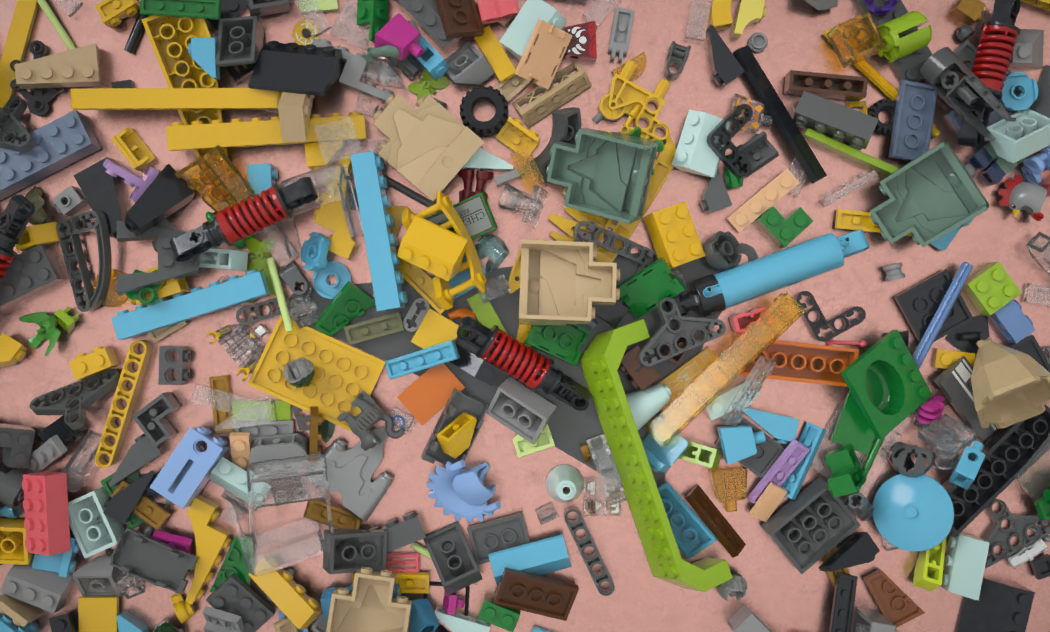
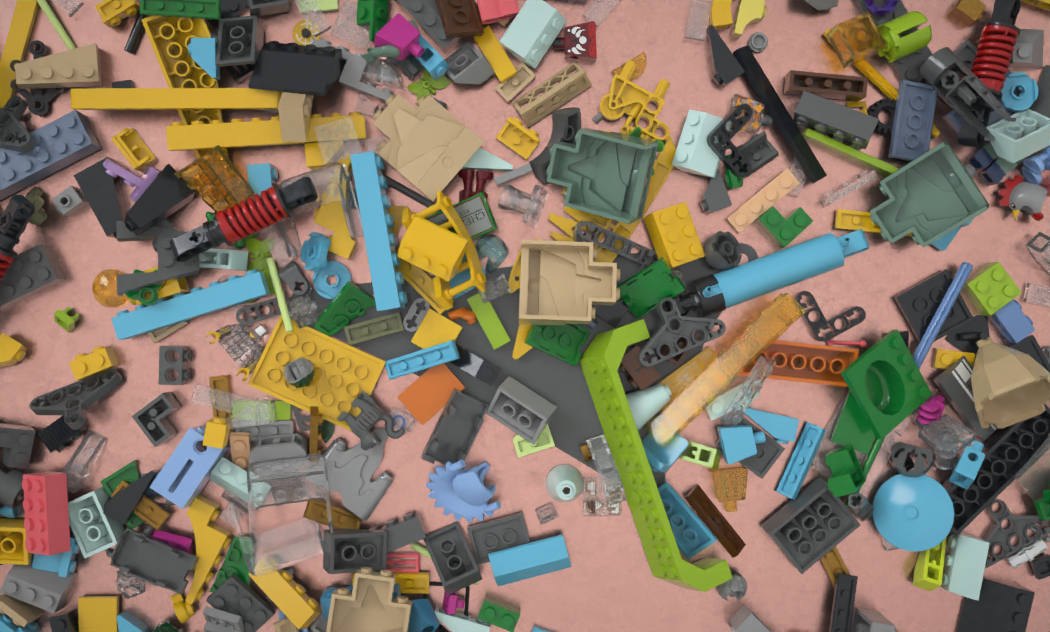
yellow slope [15,222,59,251] -> none
bright green animal [19,312,61,356] -> none
light grey plate [29,435,68,473] -> none
dark grey beam [56,210,112,312] -> none
light grey slope [72,555,122,597] -> none
yellow beam [95,340,153,468] -> none
dark grey slope [108,434,164,487] -> none
yellow slope [436,412,477,459] -> none
piece [457,317,590,411] -> none
black tyre [460,85,508,137] -> none
reddish brown plate [493,567,579,621] -> none
clear yellow plate [510,146,545,190] -> none
light nougat piece [514,19,572,89] -> none
dark grey beam [564,506,615,596] -> none
light grey hinge [608,7,635,62] -> none
dark grey piece [664,41,691,81] -> none
coral brick [729,307,774,333] -> none
lavender tile [747,439,810,504] -> none
light nougat tile [749,482,787,522] -> none
black slope [819,532,880,572] -> none
dark orange wing [863,569,925,628] -> none
light grey wheel [882,262,905,282] -> none
dark grey hinge [956,25,975,42] -> none
none -> yellow brick [203,417,231,449]

